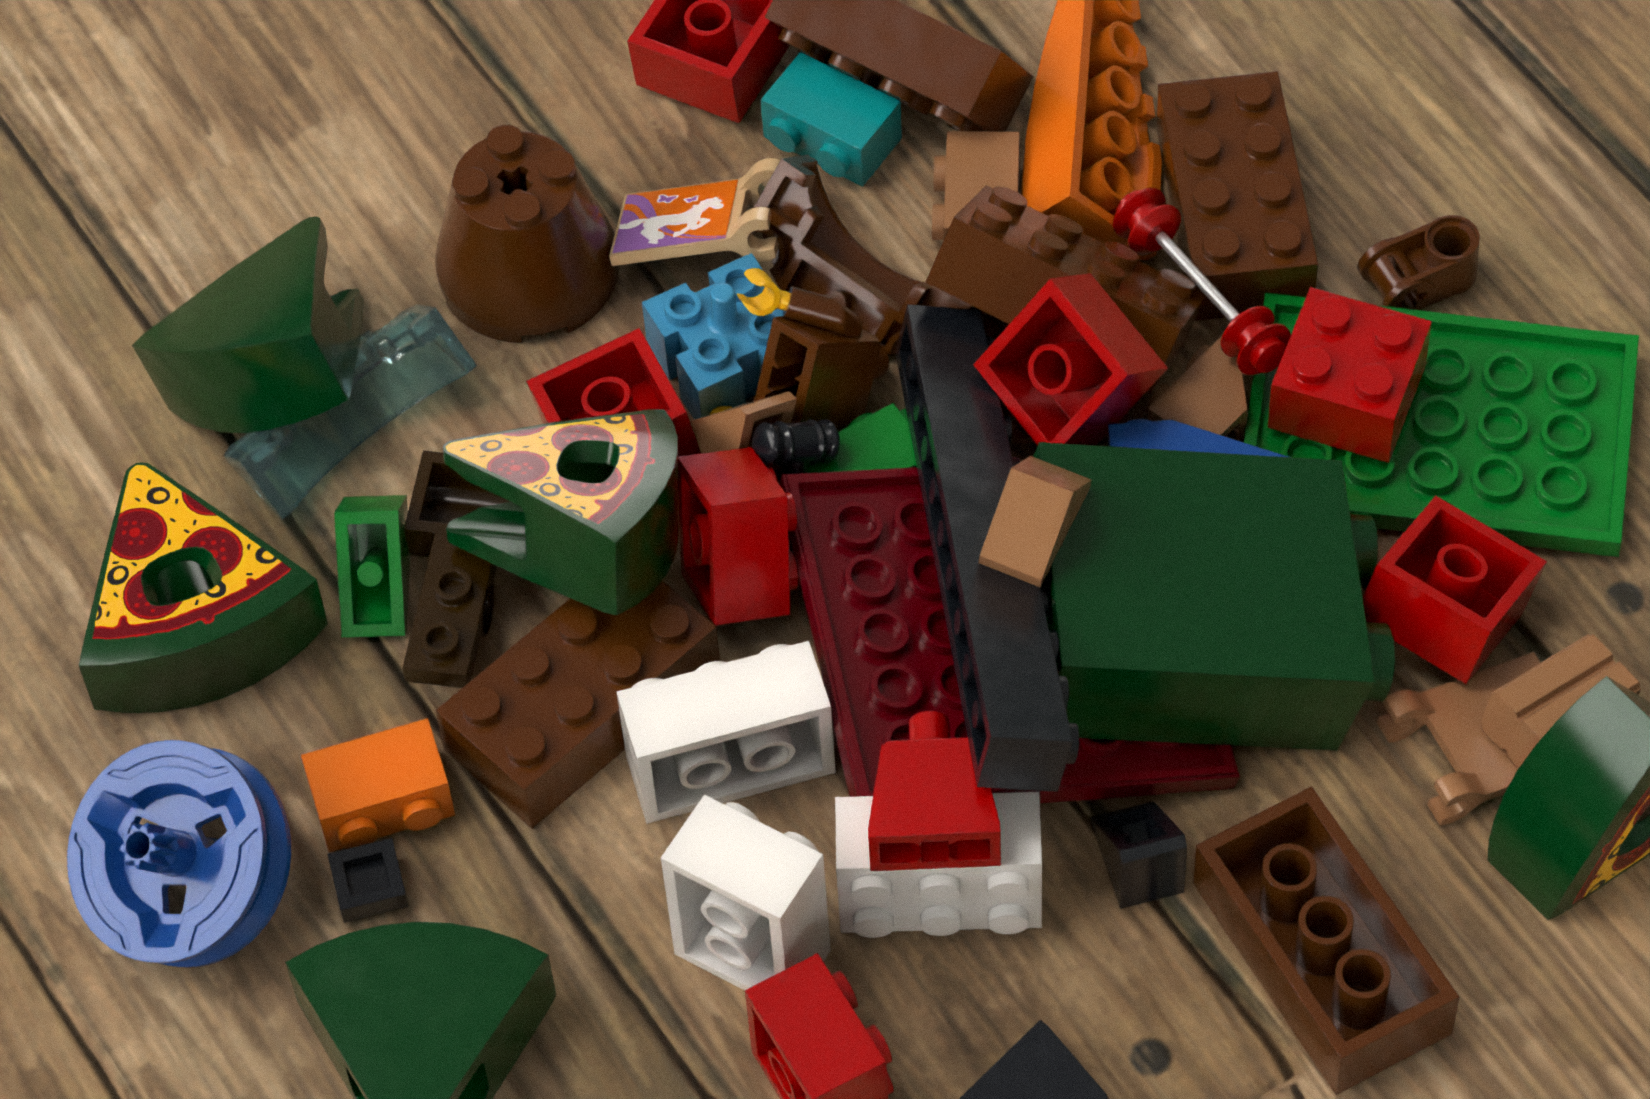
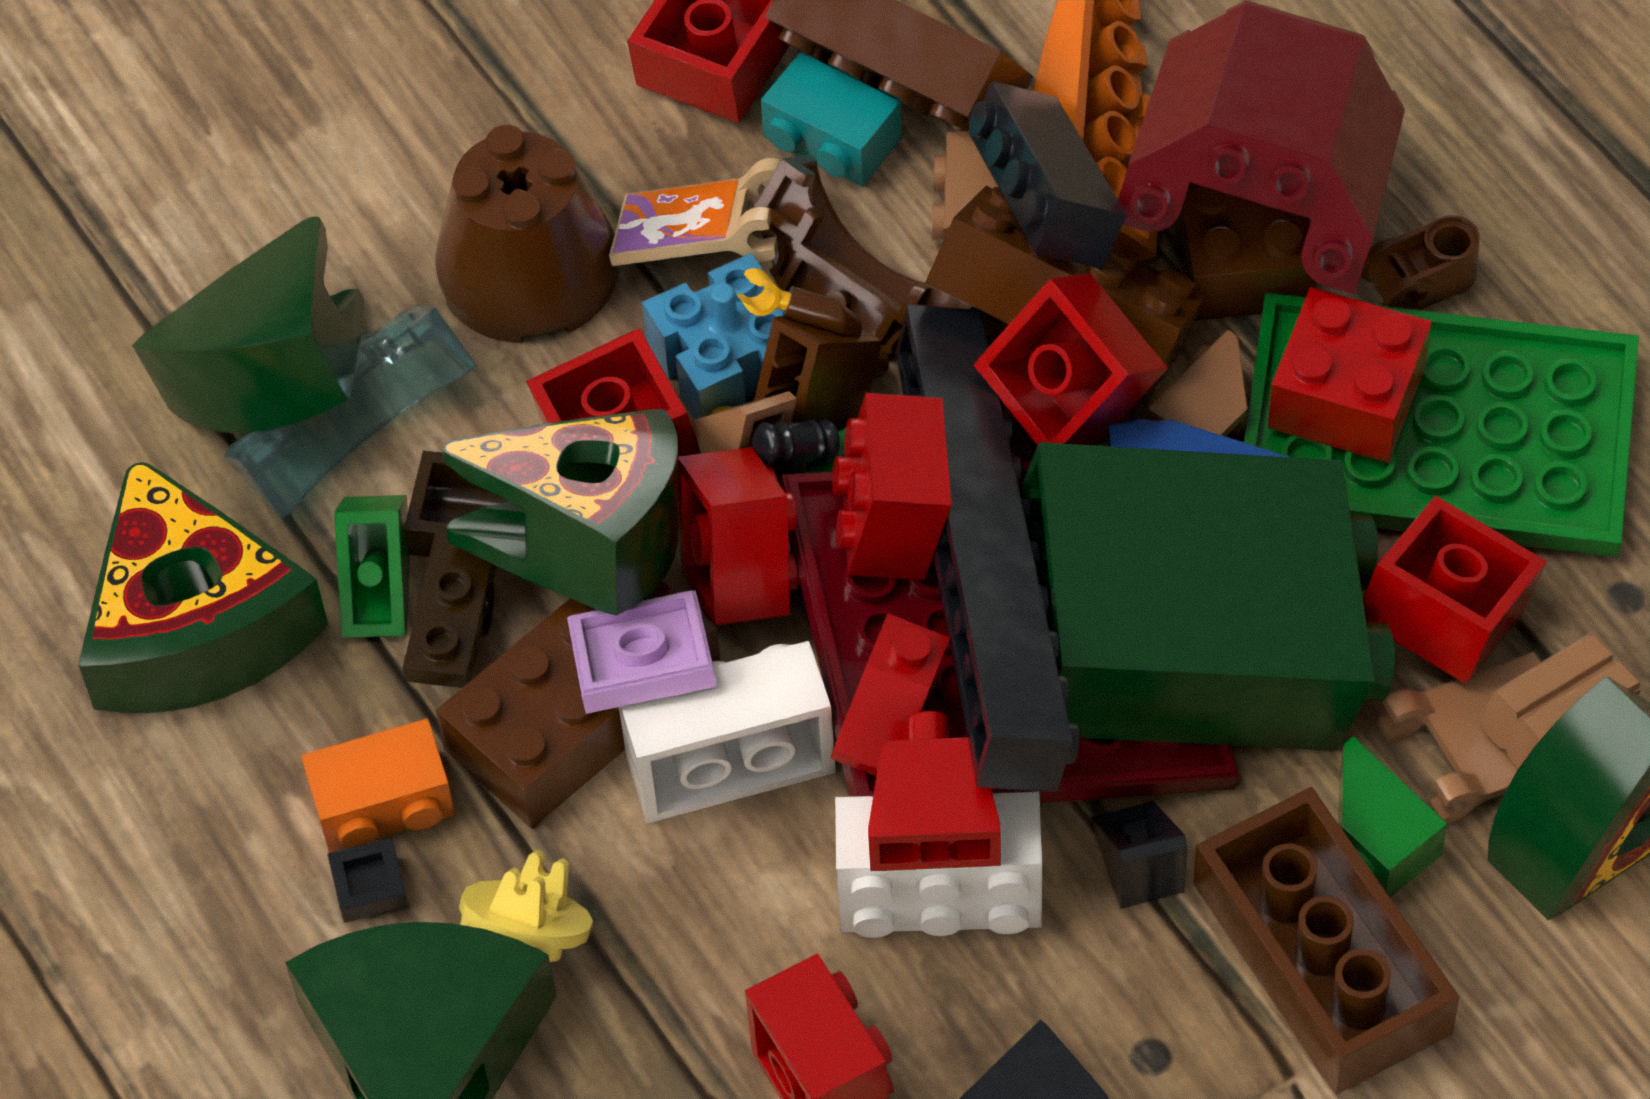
wheel [67,740,291,968] -> none
white brick [661,794,831,990] -> none
medium nougat slope [978,456,1092,587] -> none
red axle [1113,188,1291,375] -> none
none -> light yellow plate [459,850,593,962]
none -> lavender tile [567,590,717,714]
none -> red slope [830,613,950,776]
none -> red brick [832,393,952,580]
none -> black brick [969,81,1127,269]
none -> dark red windscreen [1118,0,1405,294]
none -> green slope [1338,736,1447,897]

